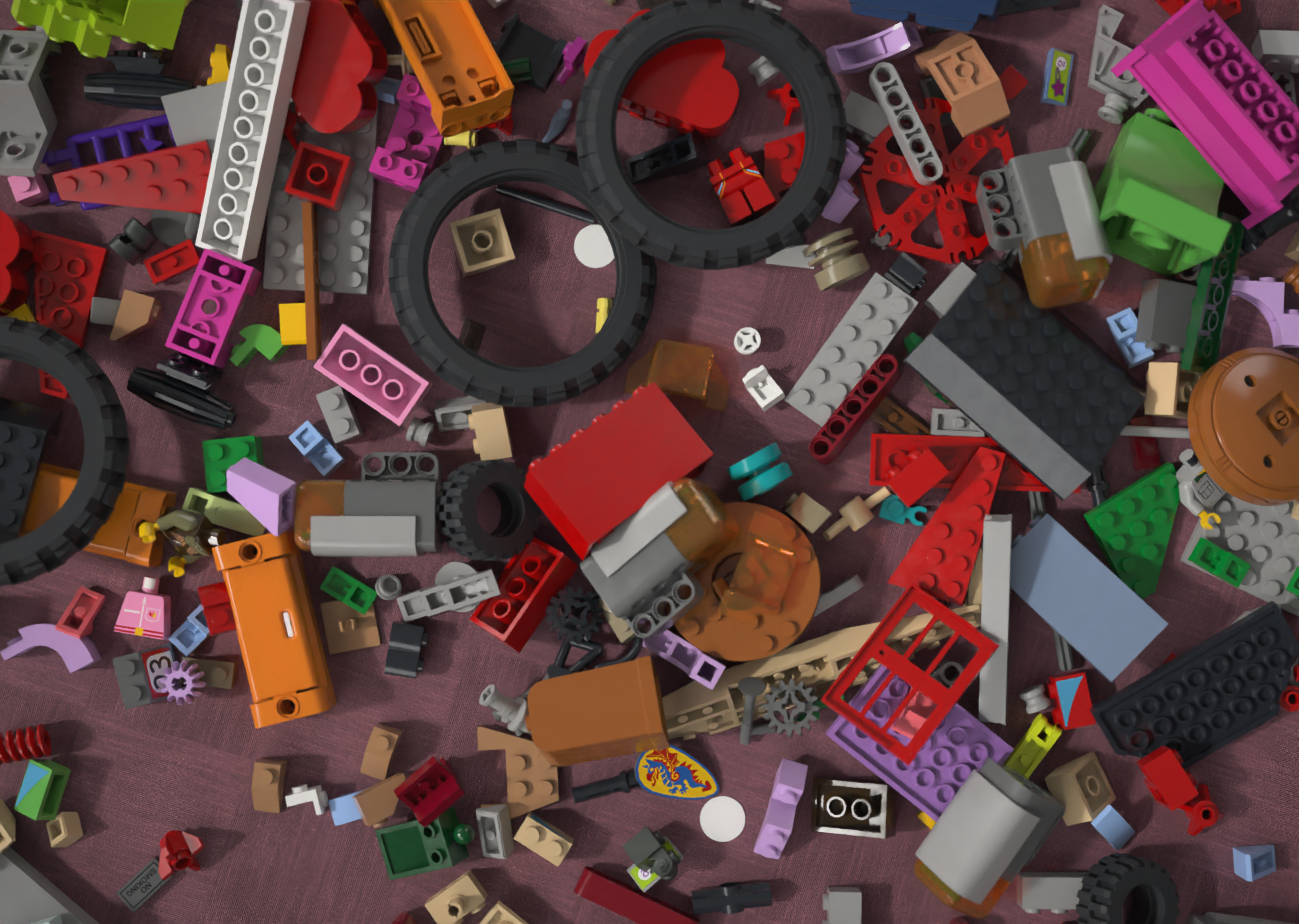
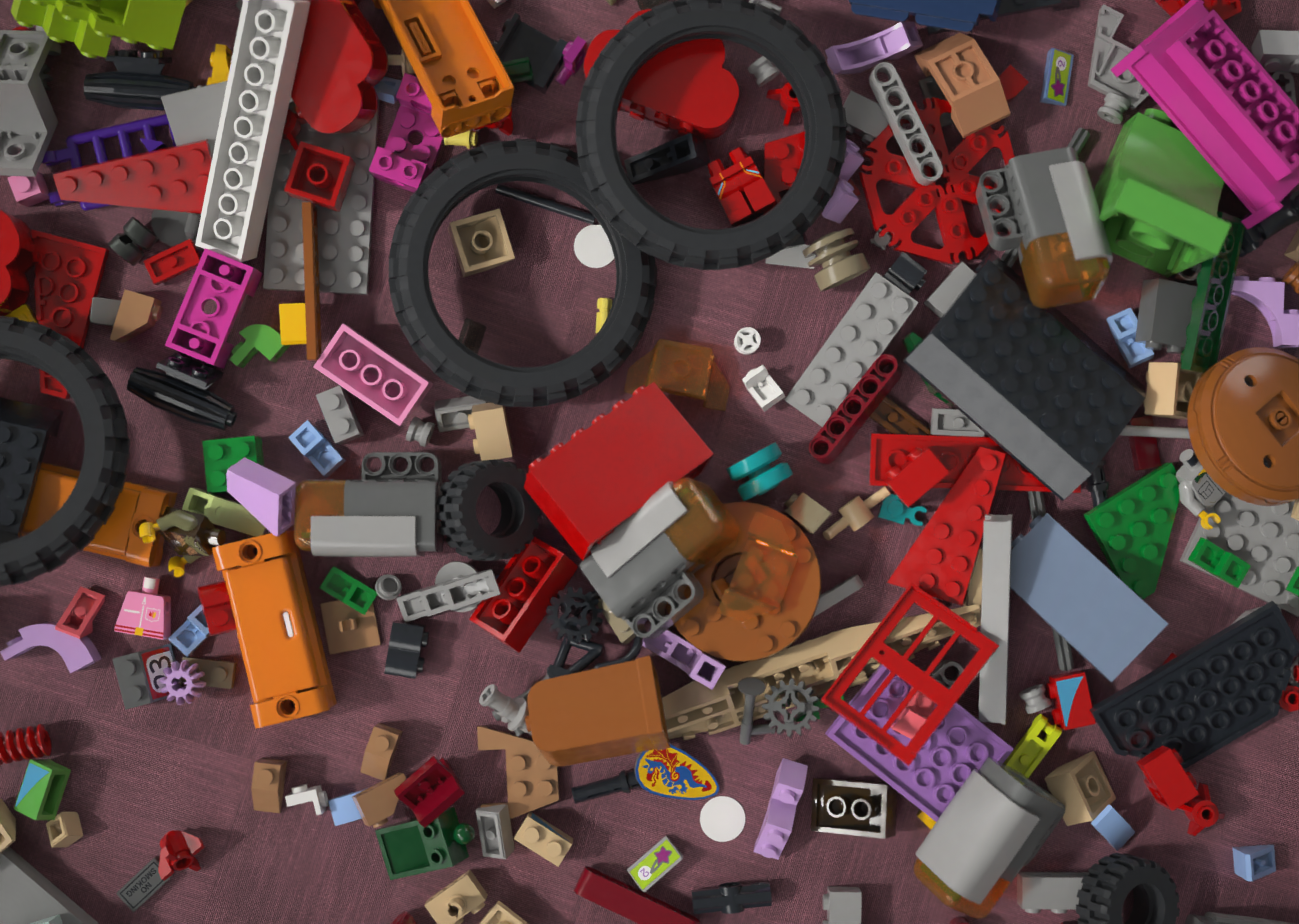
sand blue bar [542,99,572,143] -> none
pearl dark grey brick [622,826,681,881] -> none

